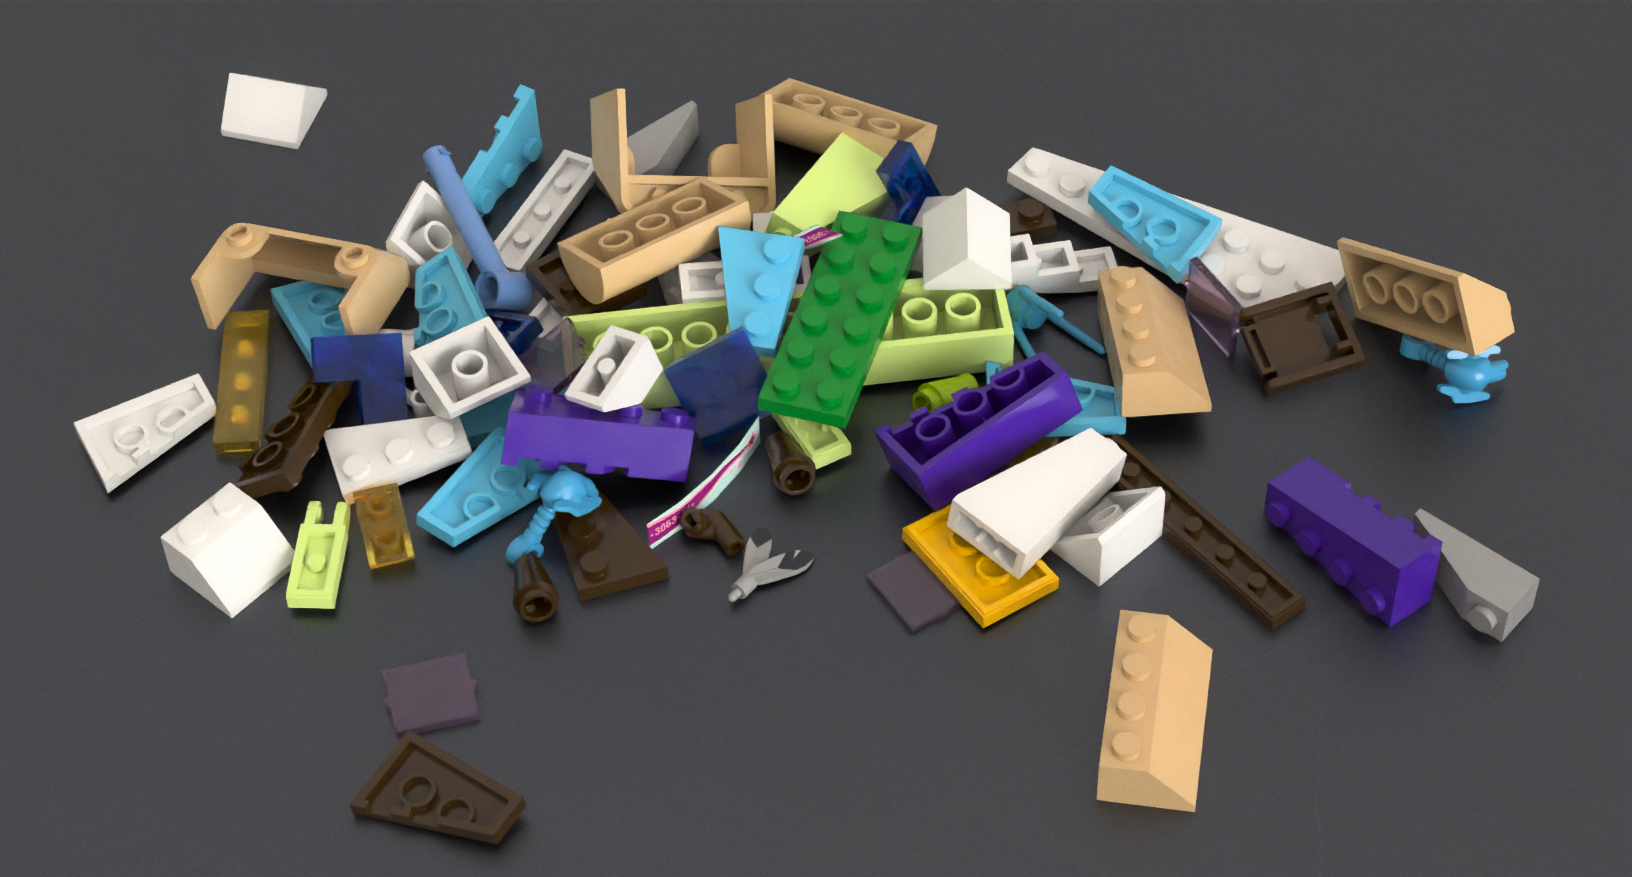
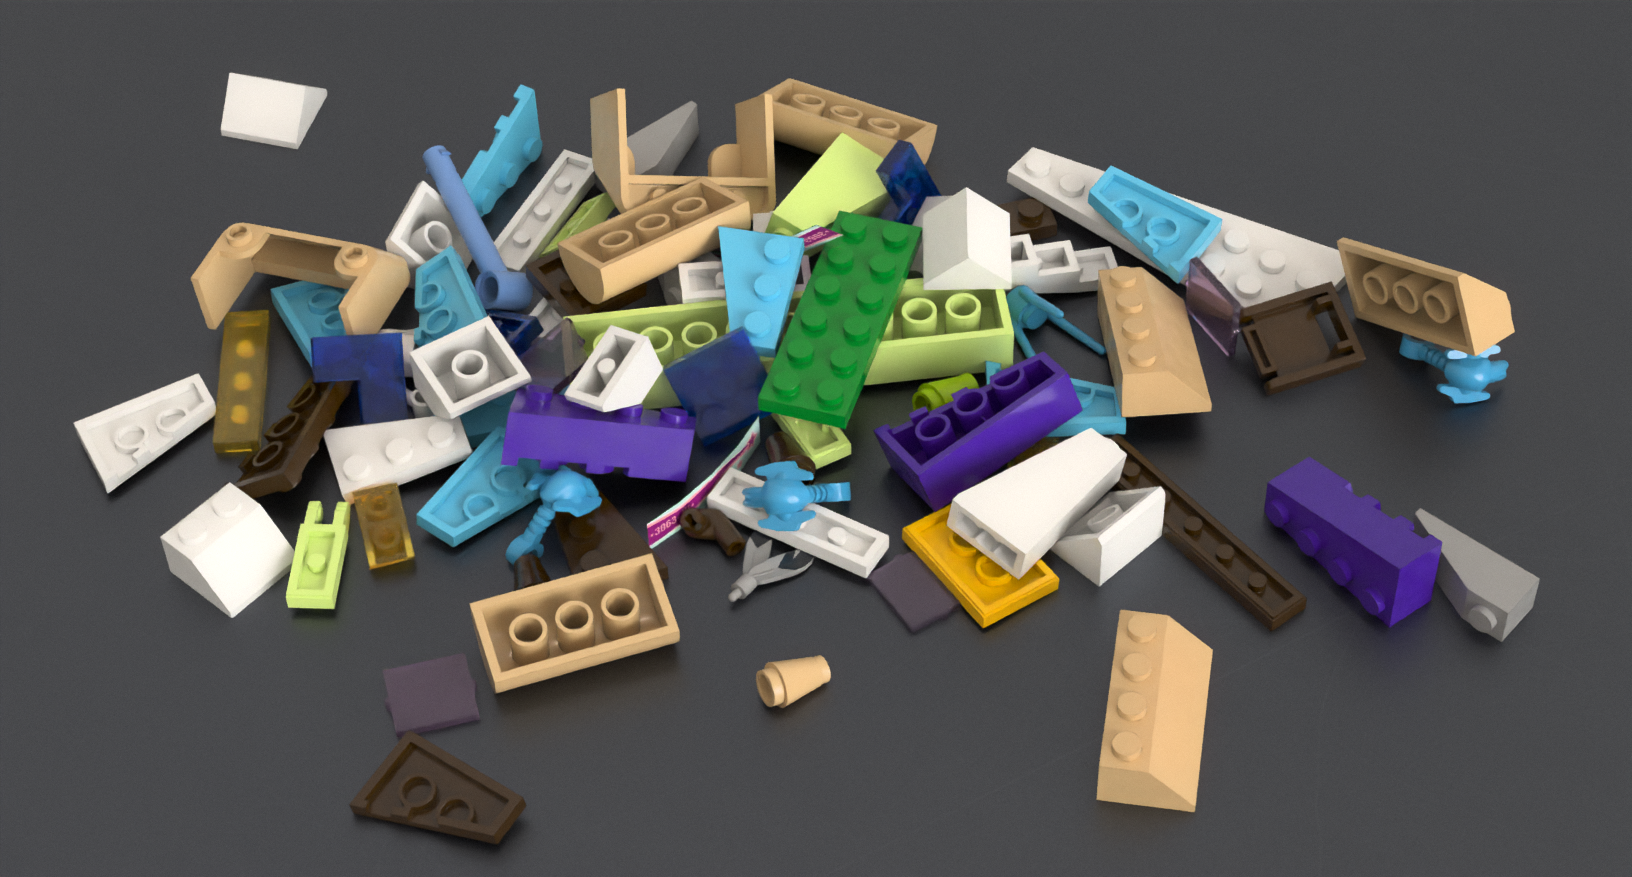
none -> tan brick [469,553,680,694]
none -> yellowish green plate [539,192,616,258]
none -> white plate [707,467,889,578]
none -> dark azure piece [742,461,851,531]
none -> tan cone [756,655,831,708]

